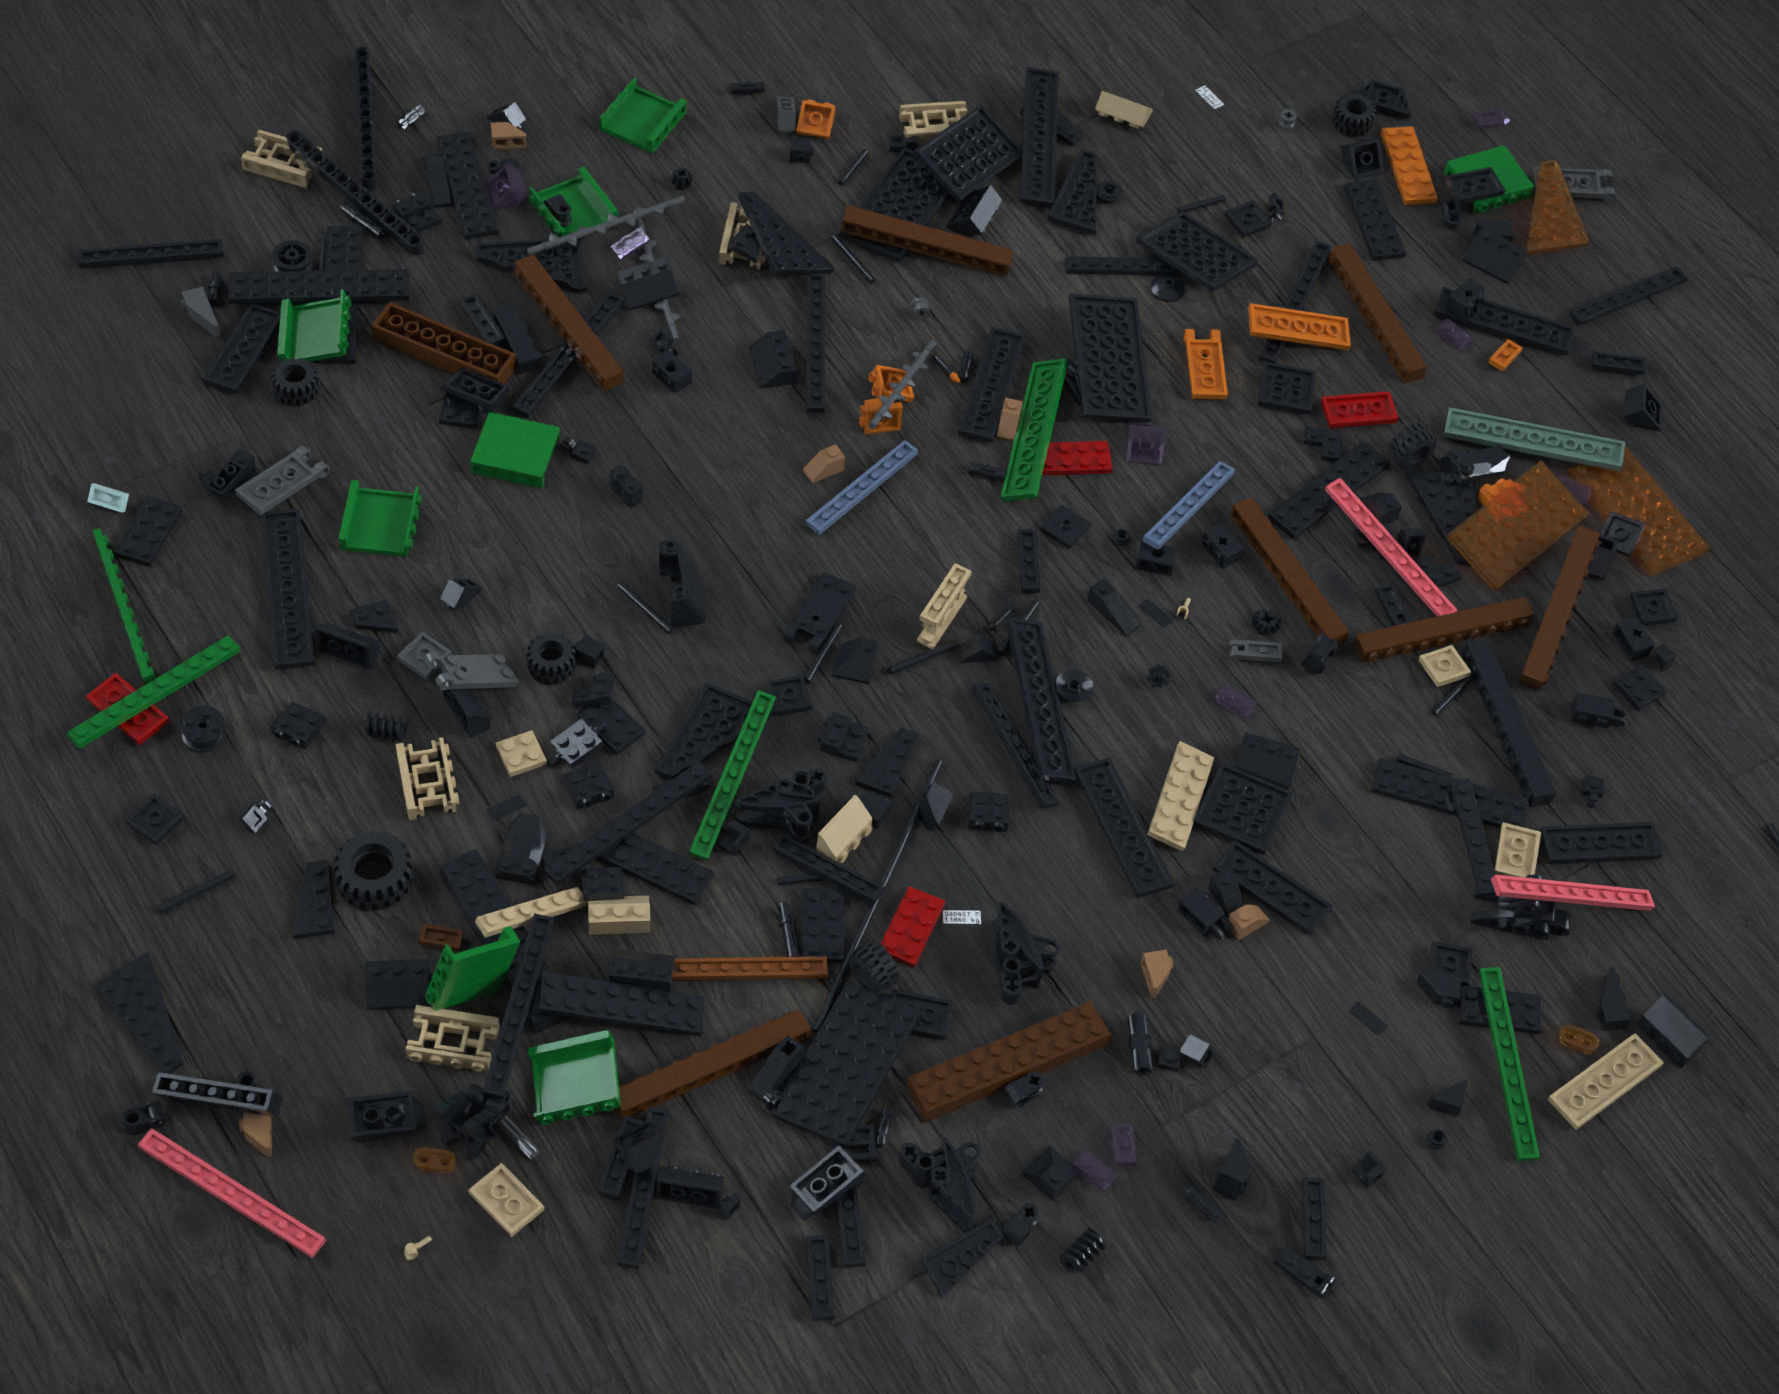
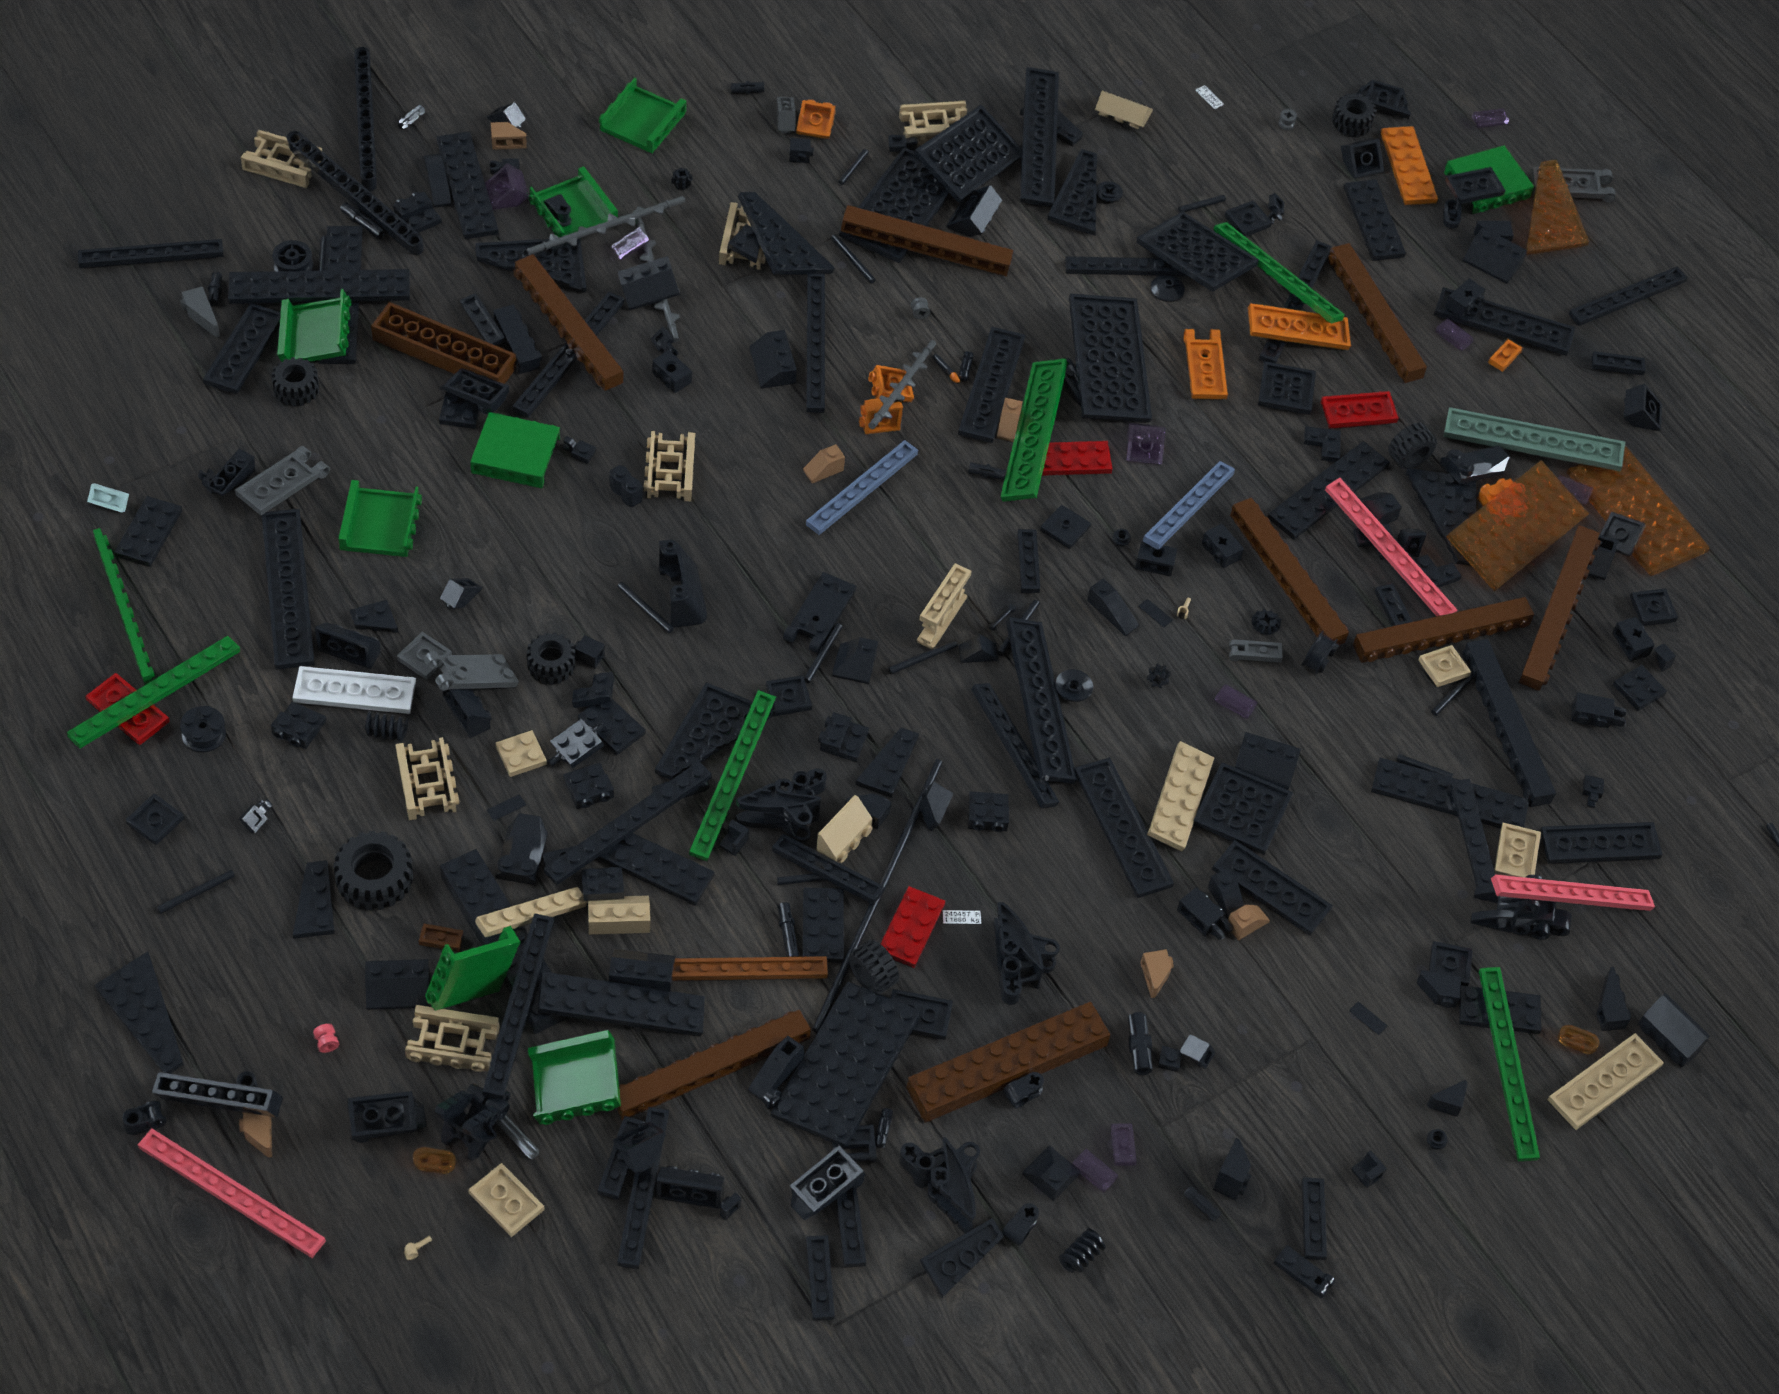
none -> white plate [293,666,416,714]
none -> coral wheel [313,1024,339,1053]
none -> tan fence [644,431,695,501]
none -> green plate [1213,222,1345,324]

